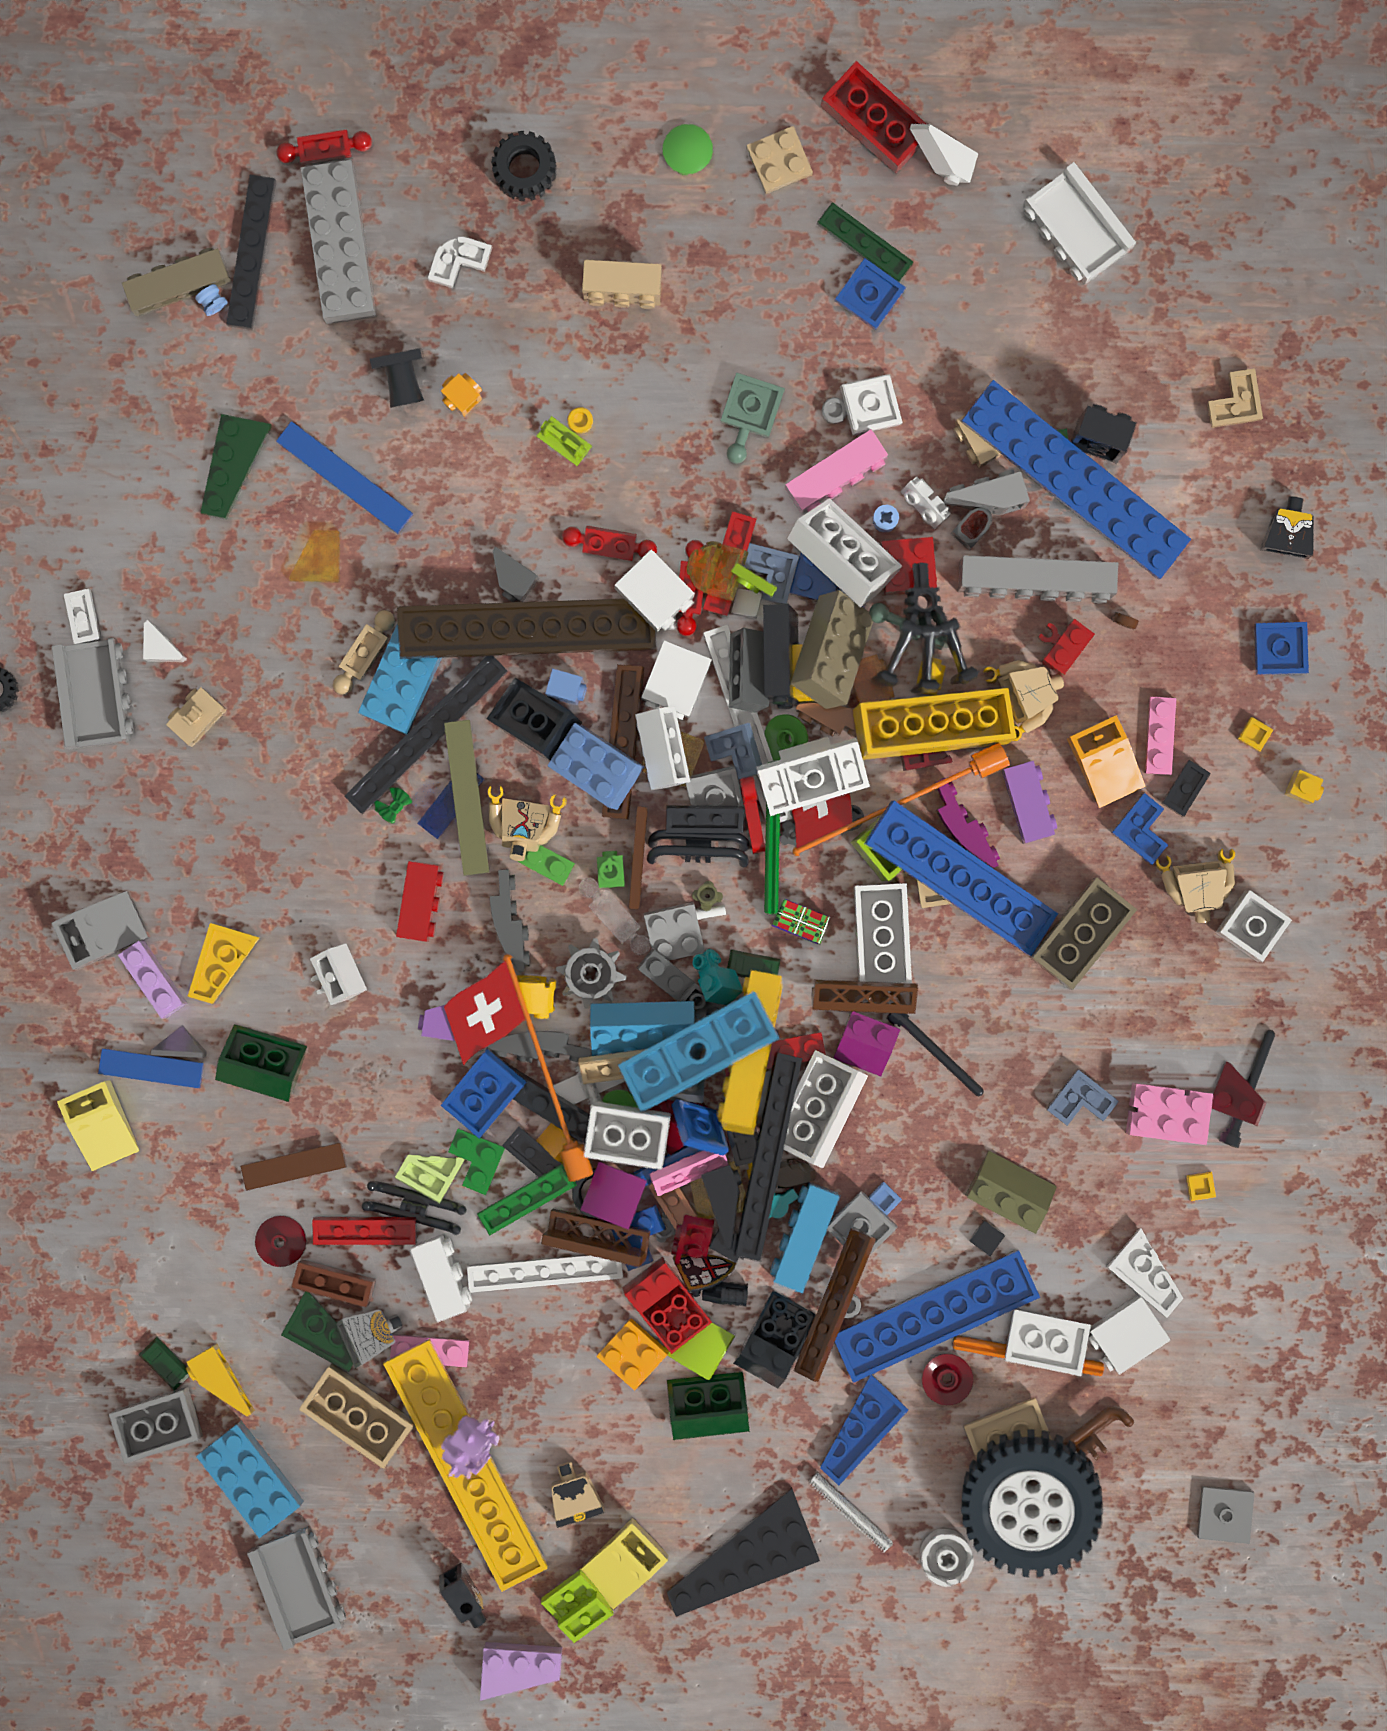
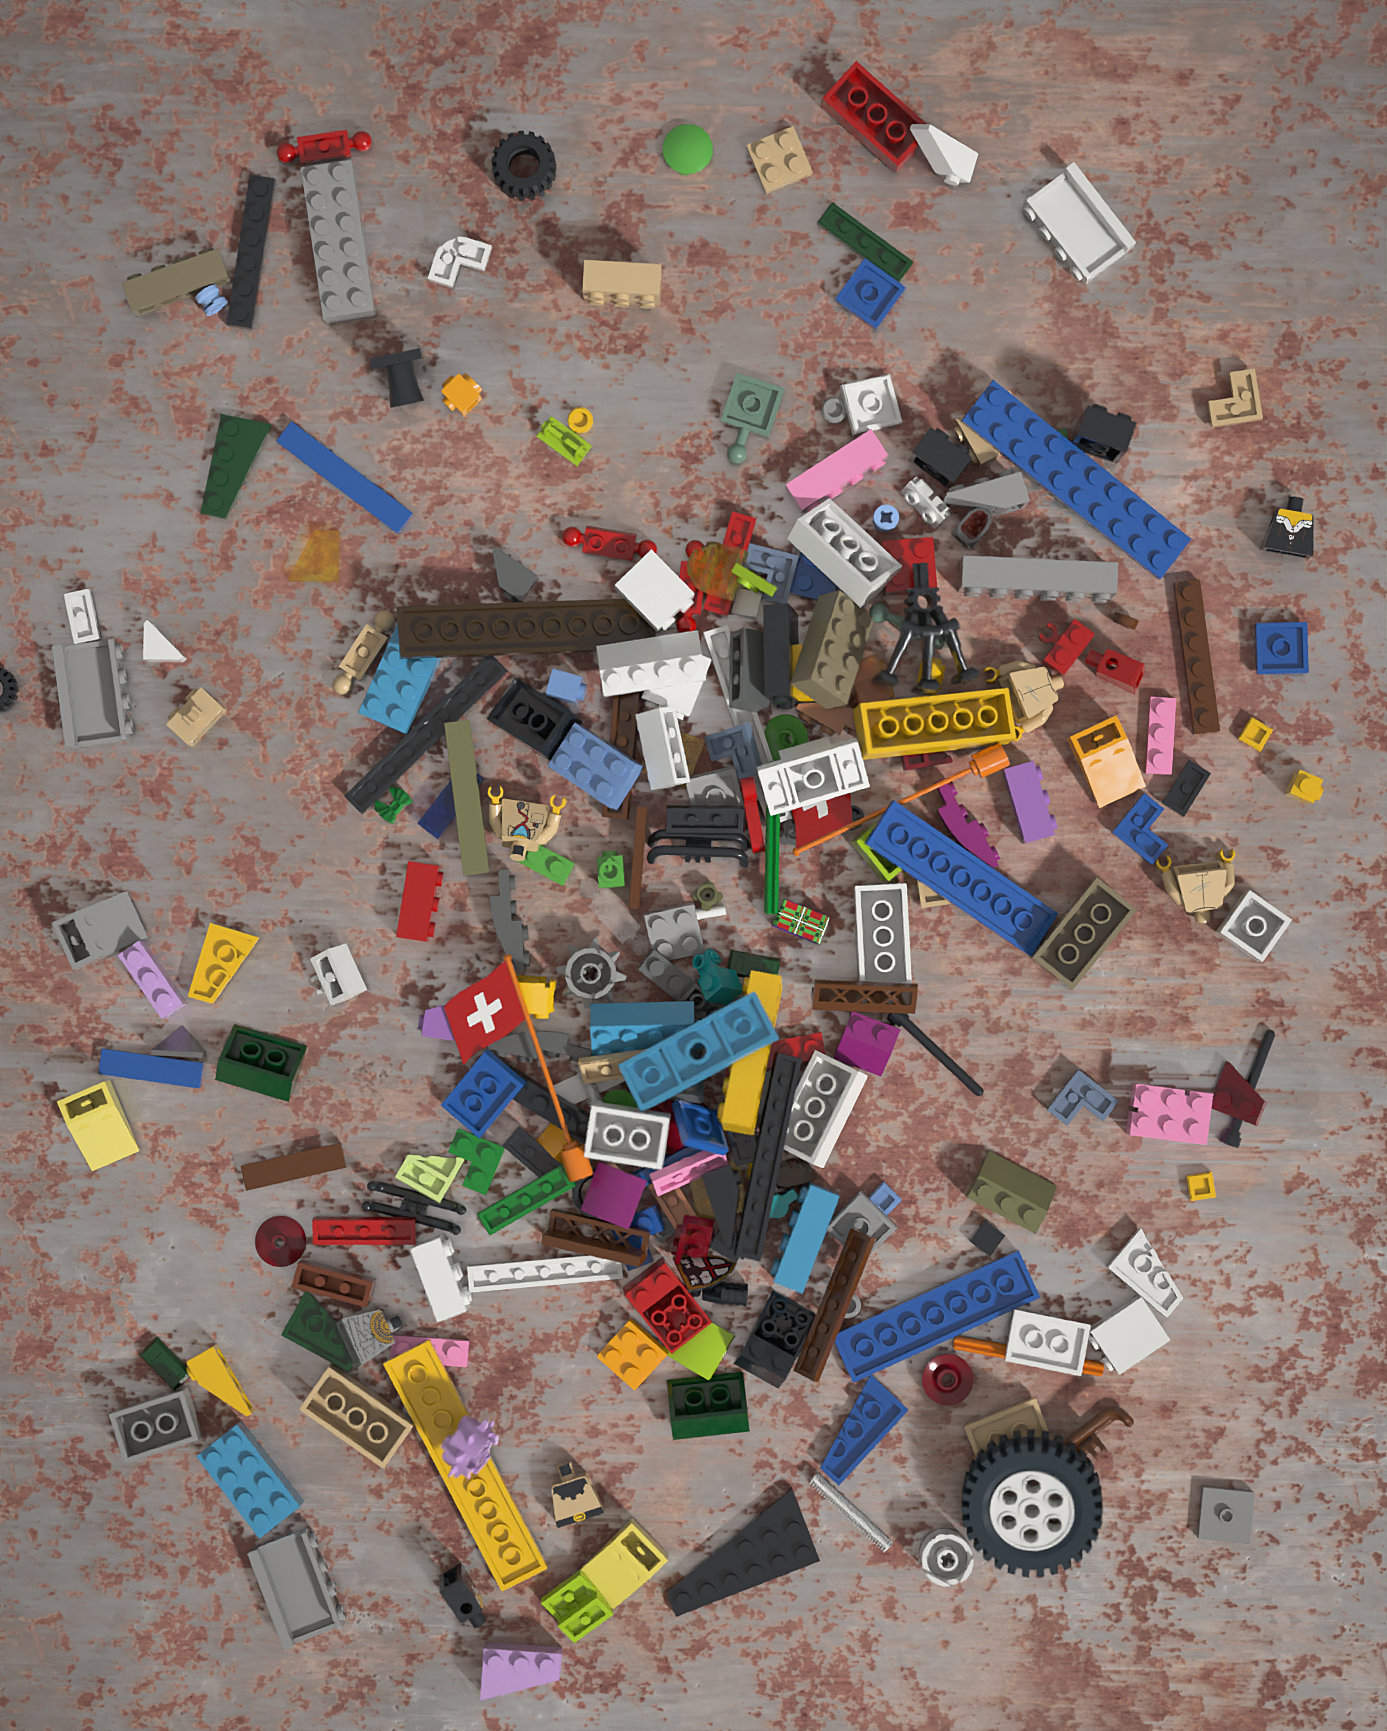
none -> white slope [596,630,706,697]
none -> black brick [909,427,972,489]
none -> red torso [1085,648,1145,694]
none -> reddish brown plate [1173,579,1220,735]

